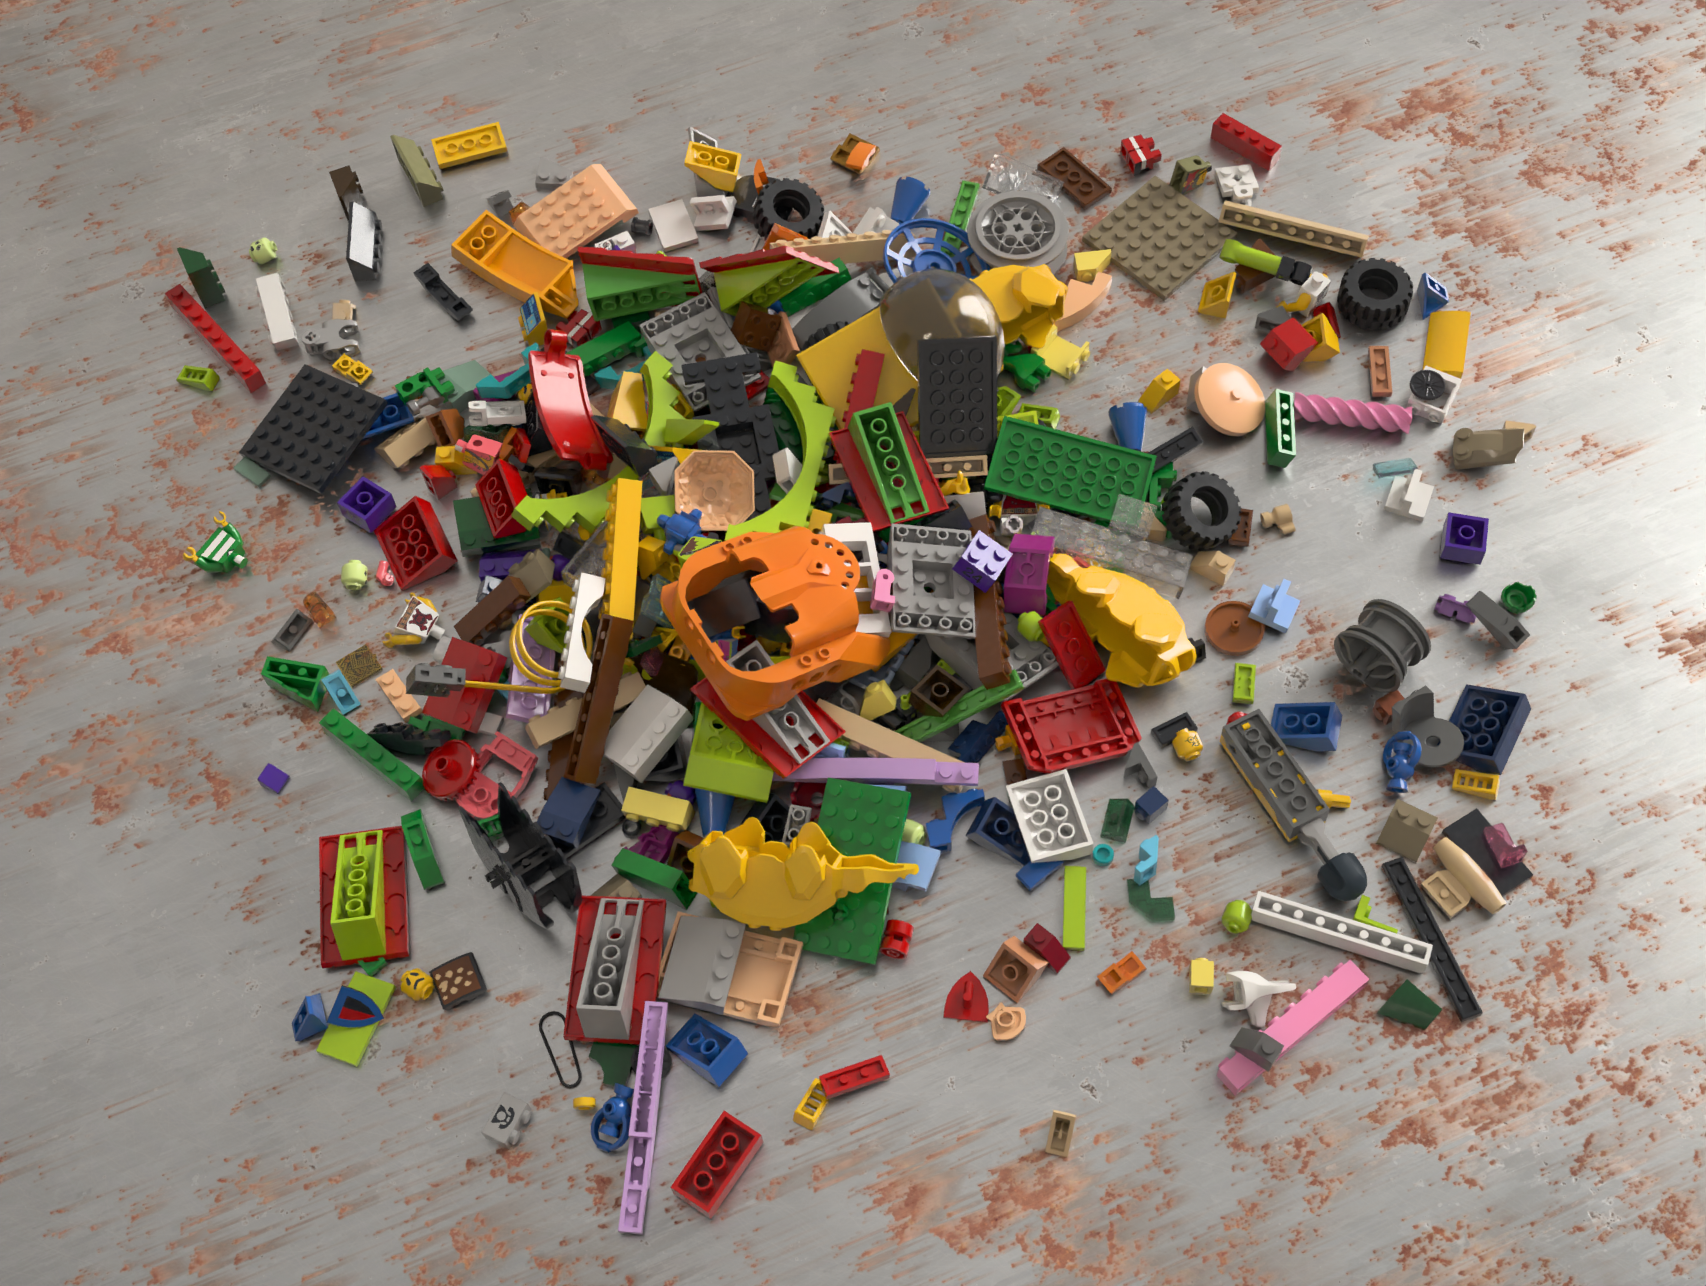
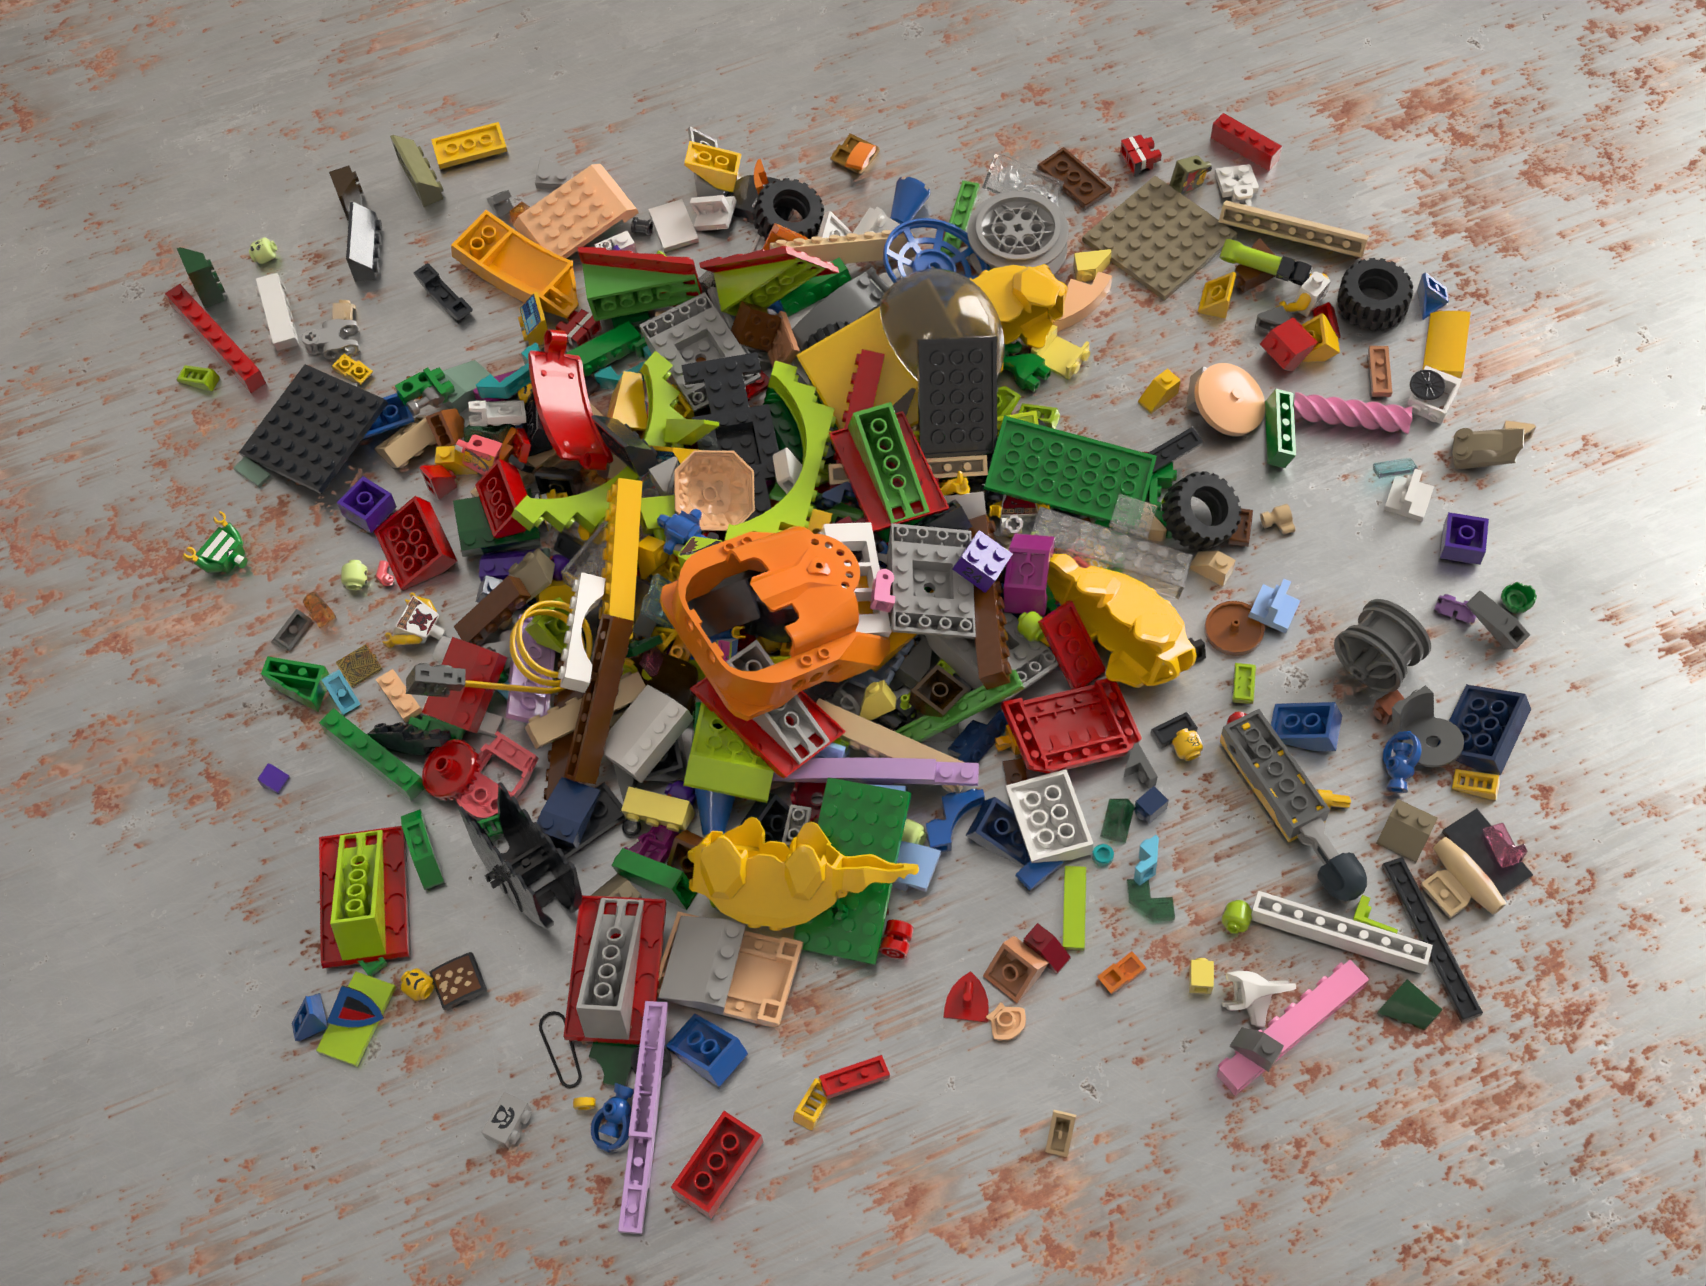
blue cone [1108,402,1147,452] -> none

